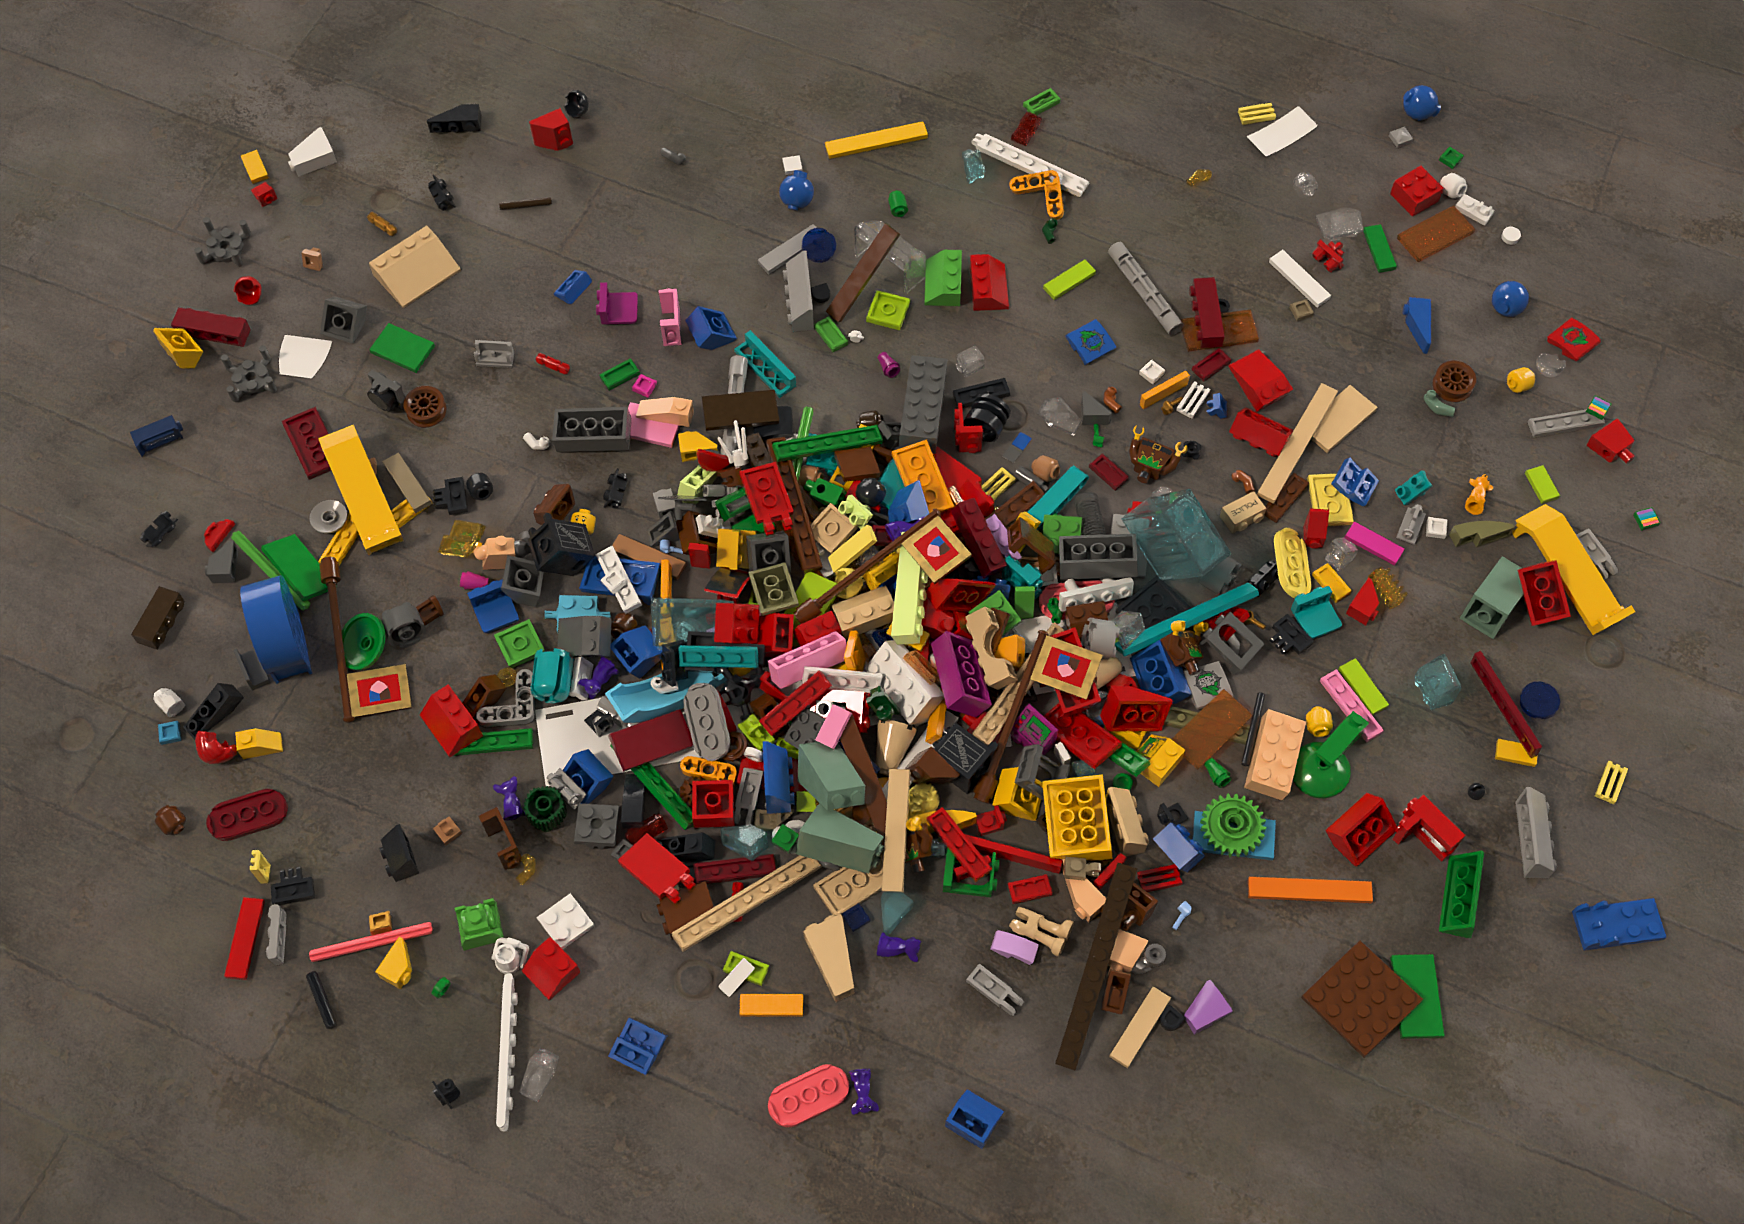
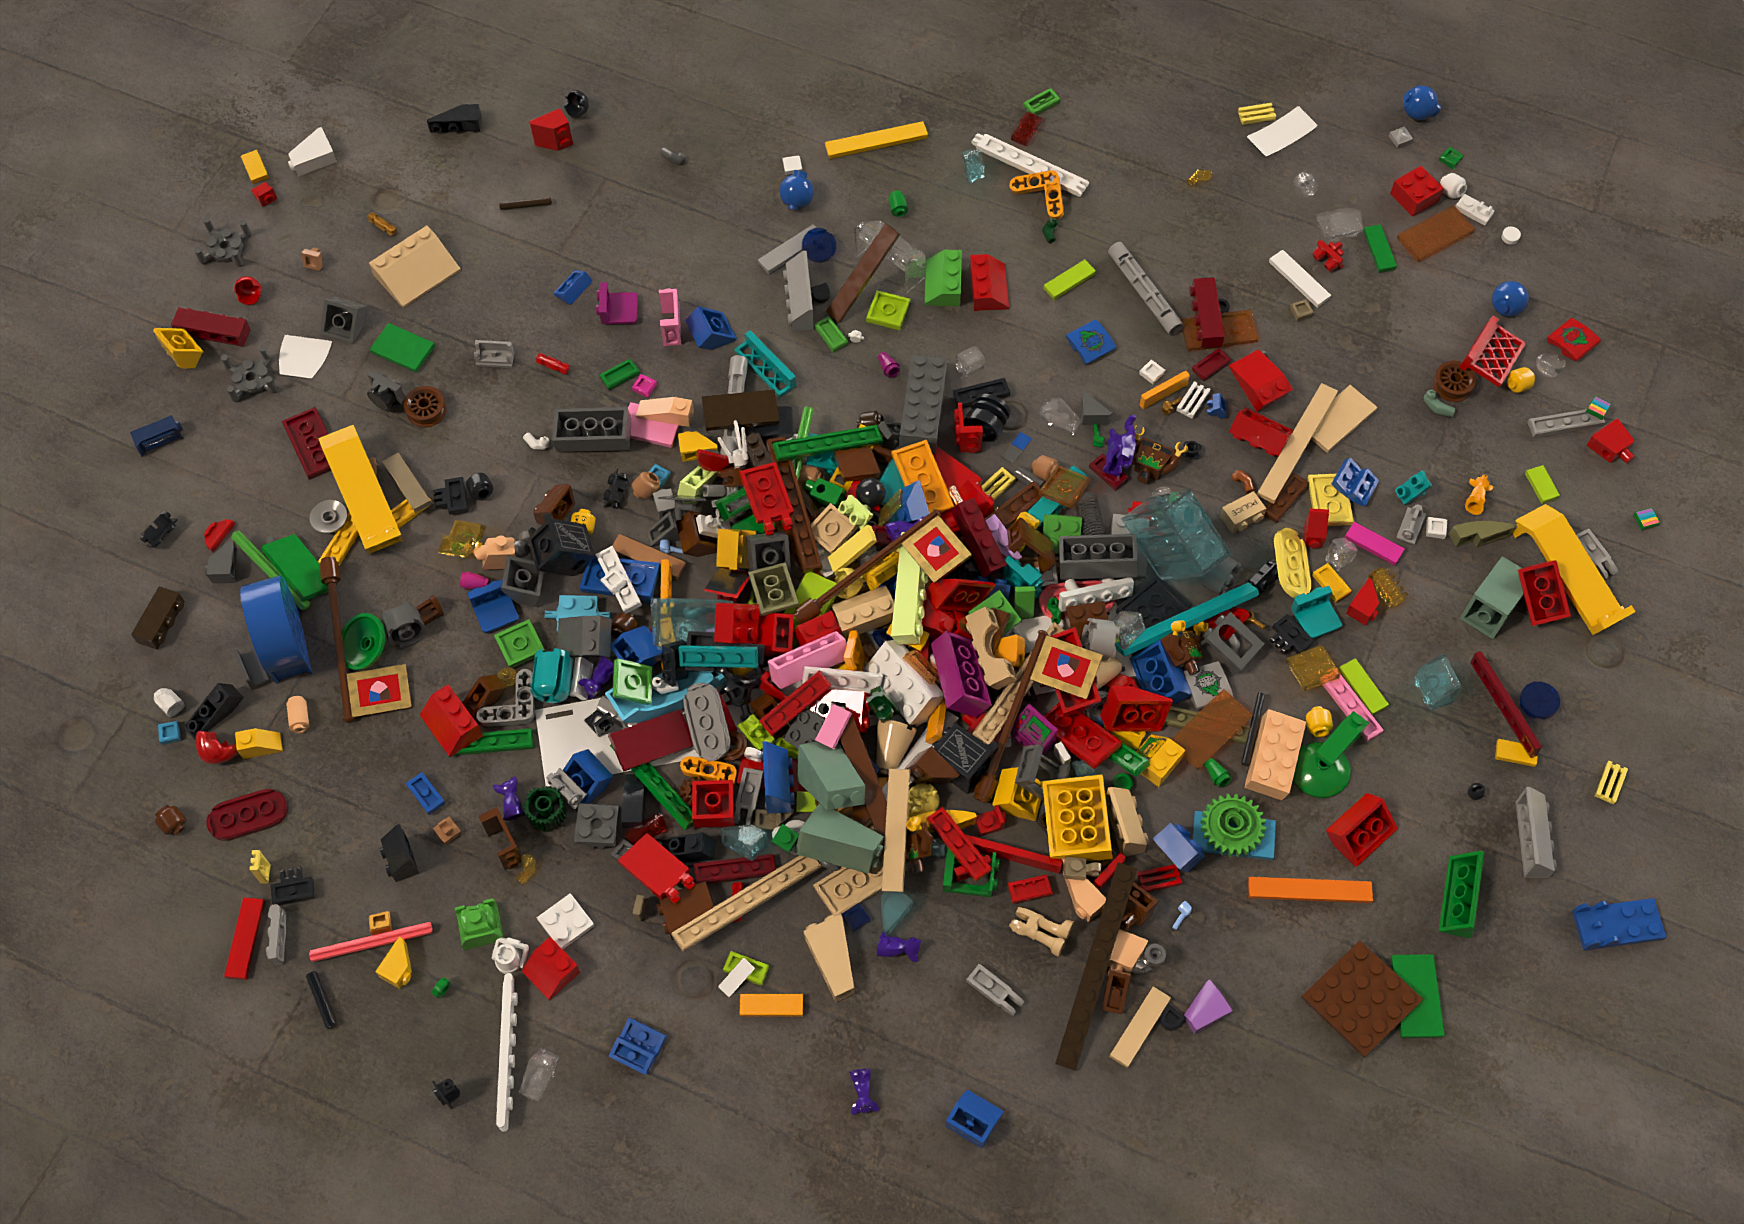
black hinge [428,175,456,211] -> none
red tile [688,543,711,569] -> none
coral tile [768,1065,849,1127] -> none
lavender slope [990,930,1038,965] -> none
dark orange arm [1104,387,1122,414] -> none
black bracket [1157,803,1188,827] -> none
red brick [1393,794,1466,862] -> none
blue slope [1403,297,1431,354] -> none
none -> light nougat head [286,696,309,733]
none -> blue plate [405,772,446,815]
none -> bright green tile [613,658,652,705]
none -> medium nougat head [632,472,660,499]
none -> dark tan tile [632,895,647,921]
none -> dark azure tile [649,464,671,489]
none -> clear yellow piece [878,489,903,527]
none -> clear orange tile [1039,465,1091,509]
none -> dark purple animal [1102,415,1137,477]
none -> clear yellow plate [1286,645,1340,691]
none -> red fence [1459,316,1526,387]

